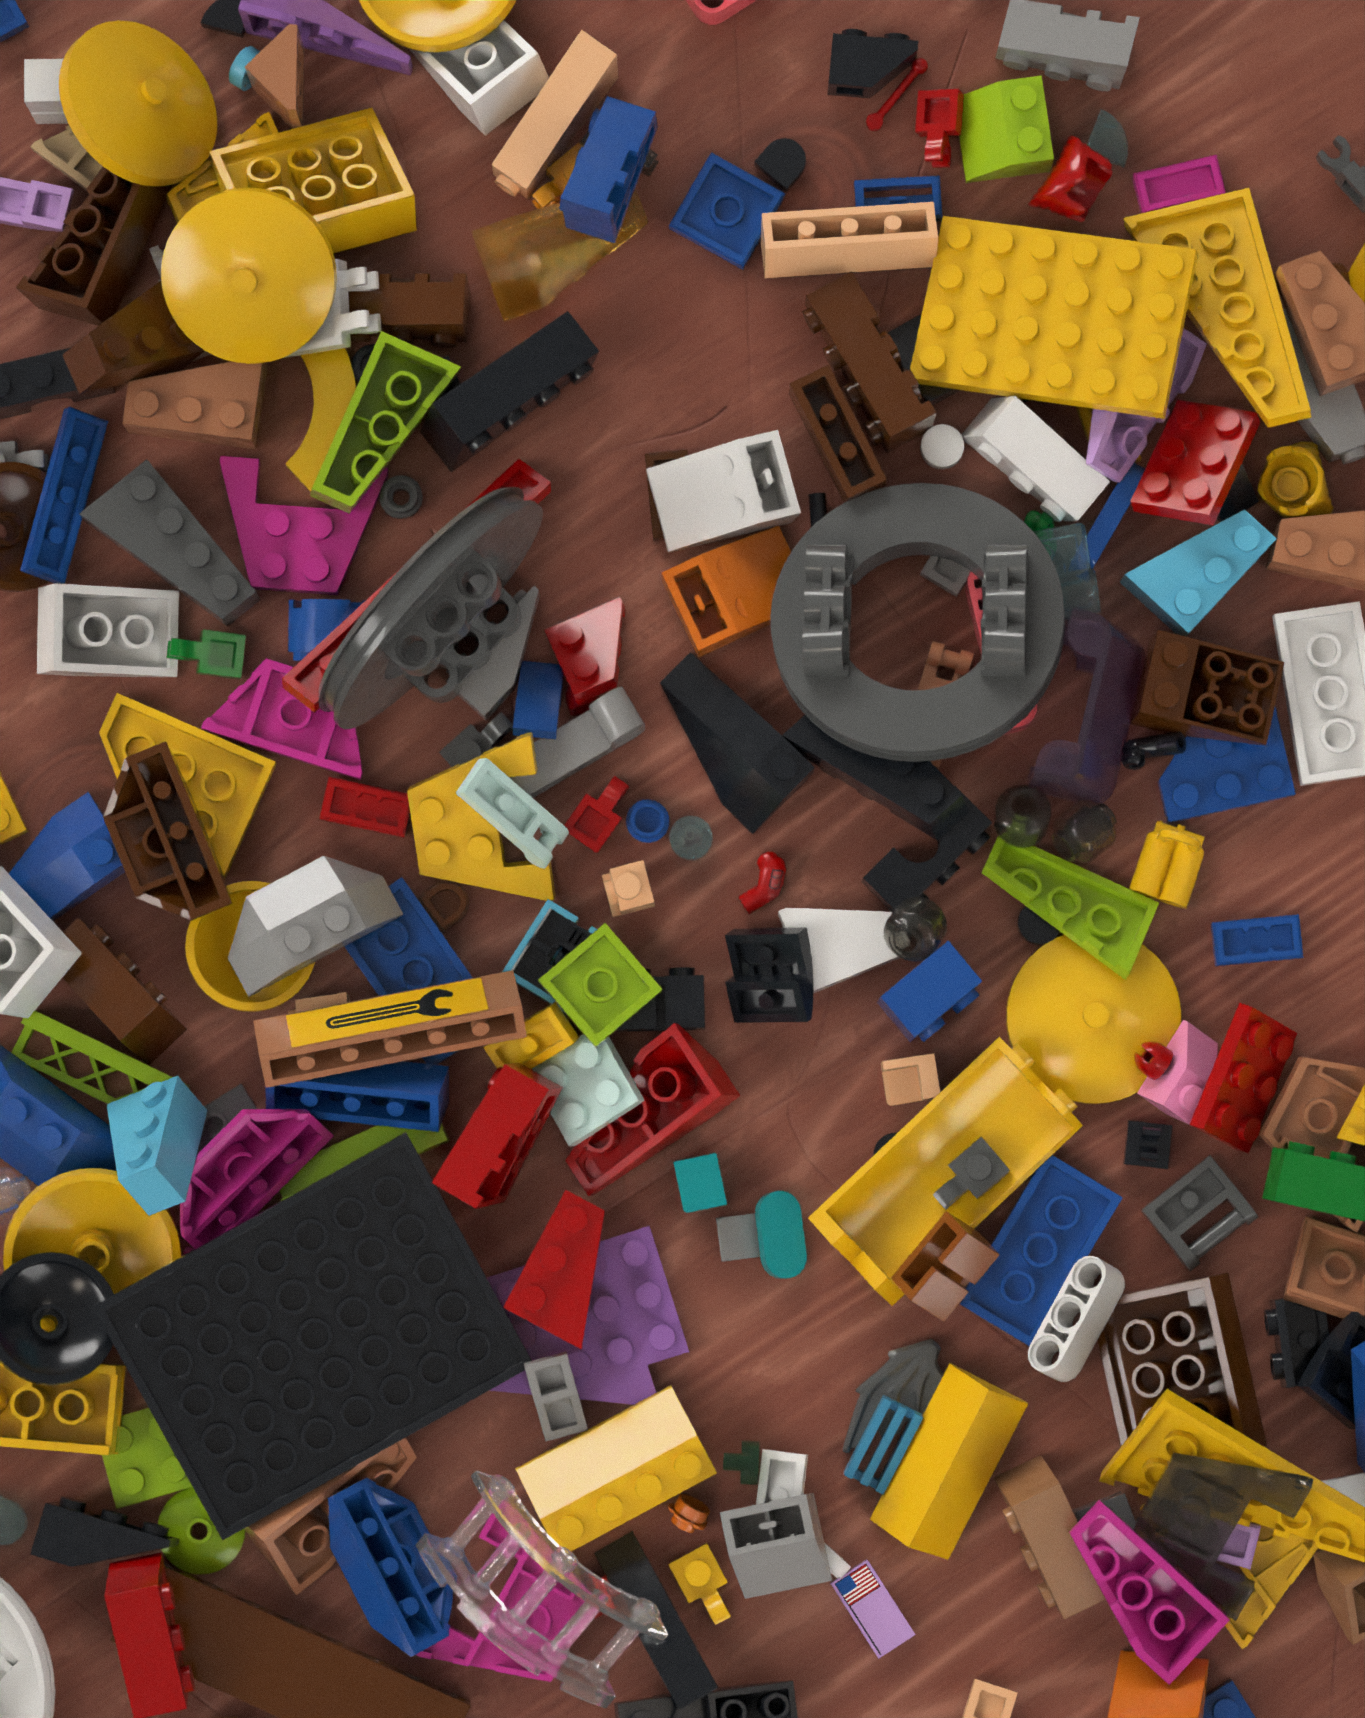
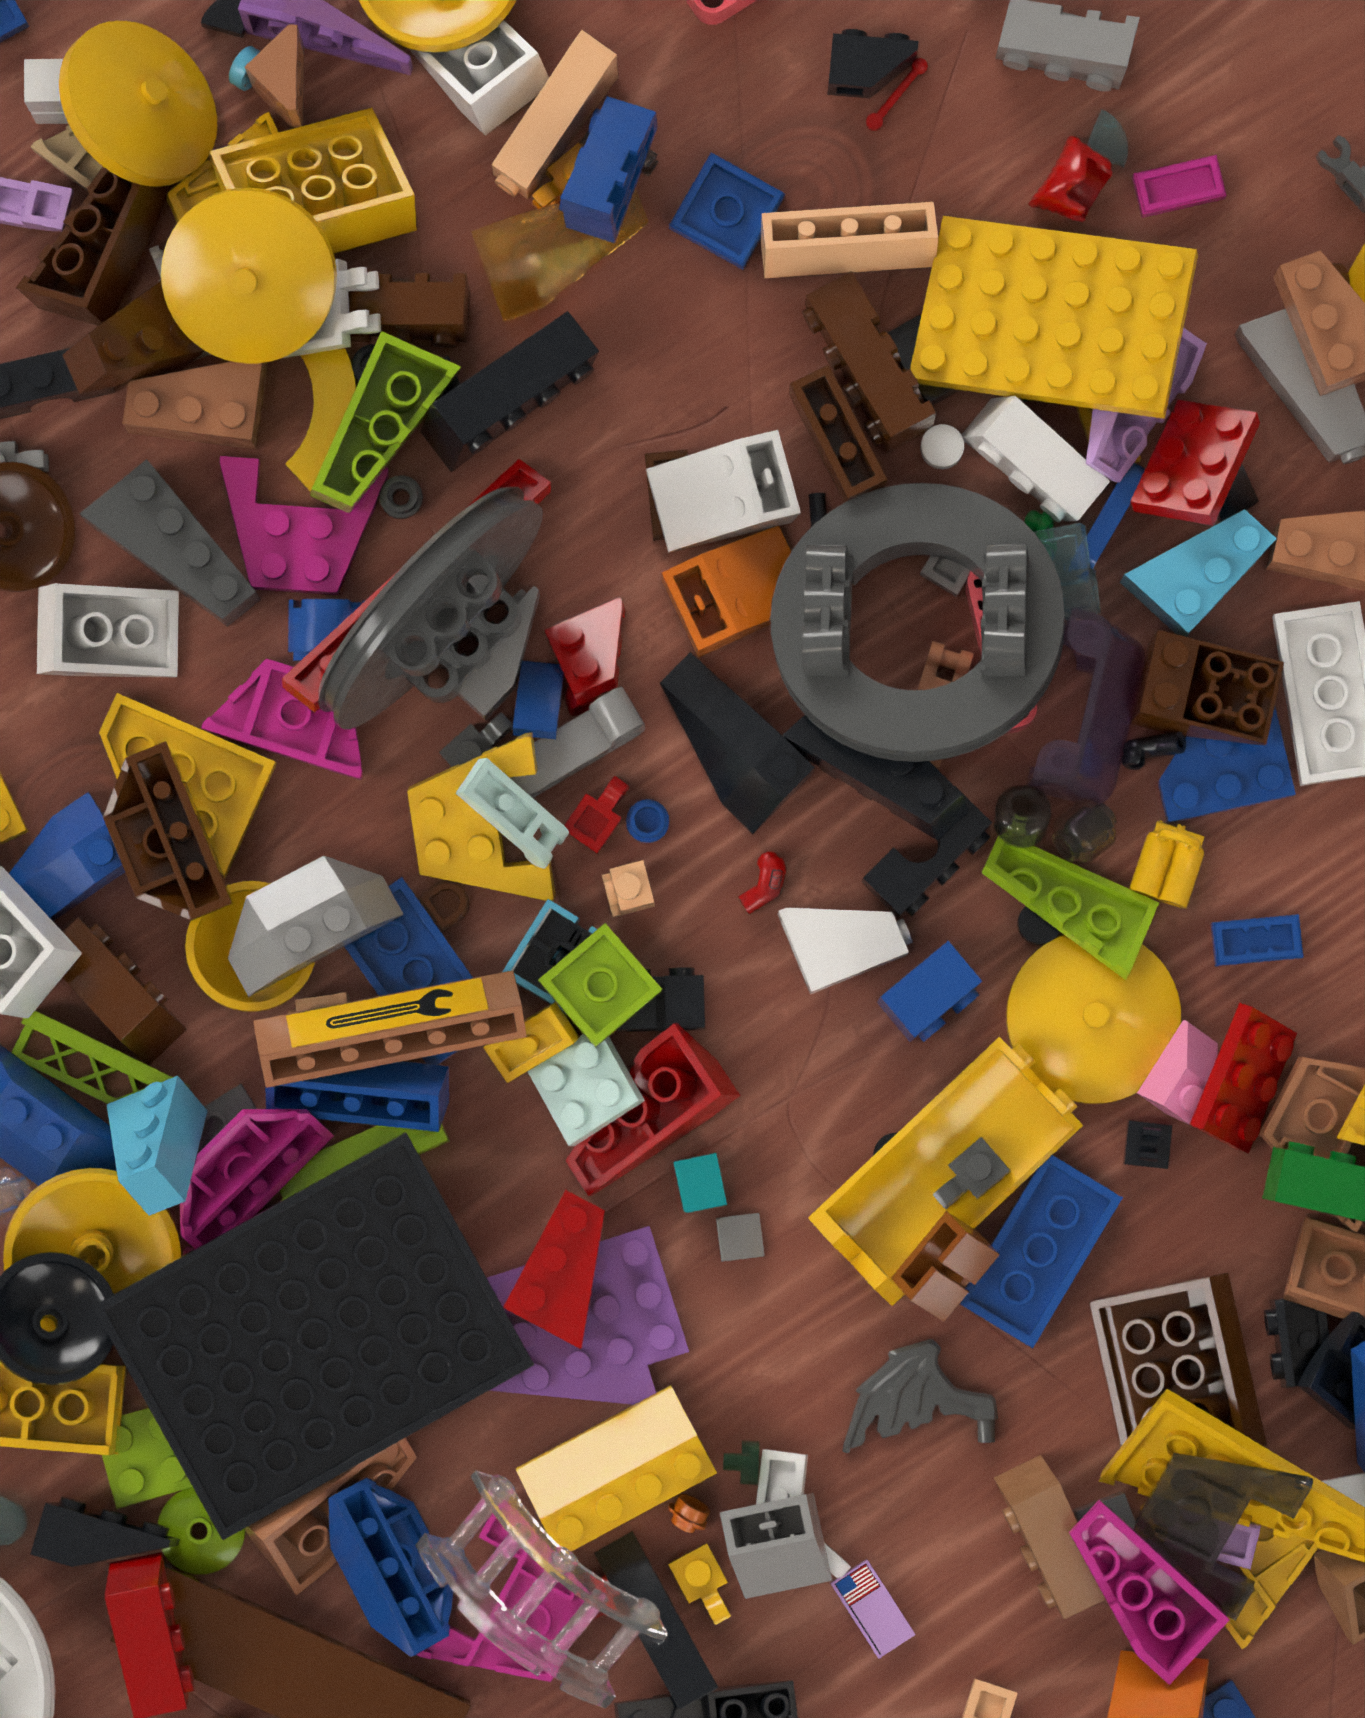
blue tile [20,407,108,584] -> none
green plate [166,629,246,680] -> none
red plate [319,777,411,839] -> none
red wedge [432,1062,563,1209] -> none
light grey slope [524,1351,588,1442] -> none
clear light blue tile [669,816,713,860] -> none
black slope [725,927,814,1023] -> none
black tile [754,138,806,192] -> none
teal tile [755,1191,807,1279] -> none
dark azure tile [843,1395,923,1494] -> none
blue tile [854,176,942,221] -> none
yellow slope [870,1363,1028,1560] -> none
light nougat panel [880,1053,940,1106] -> none
clear smoke head [883,897,947,962] -> none
red plate [915,89,964,168] -> none
lime slope [958,75,1054,183] -> none
white beam [1028,1256,1125,1382] -> none
yellow wing [1123,188,1311,428] -> none
red hinge [1134,1041,1173,1080] -> none
dark grey plate [1141,1155,1258,1272] -> none
yellow hair [1257,441,1334,518] -> none

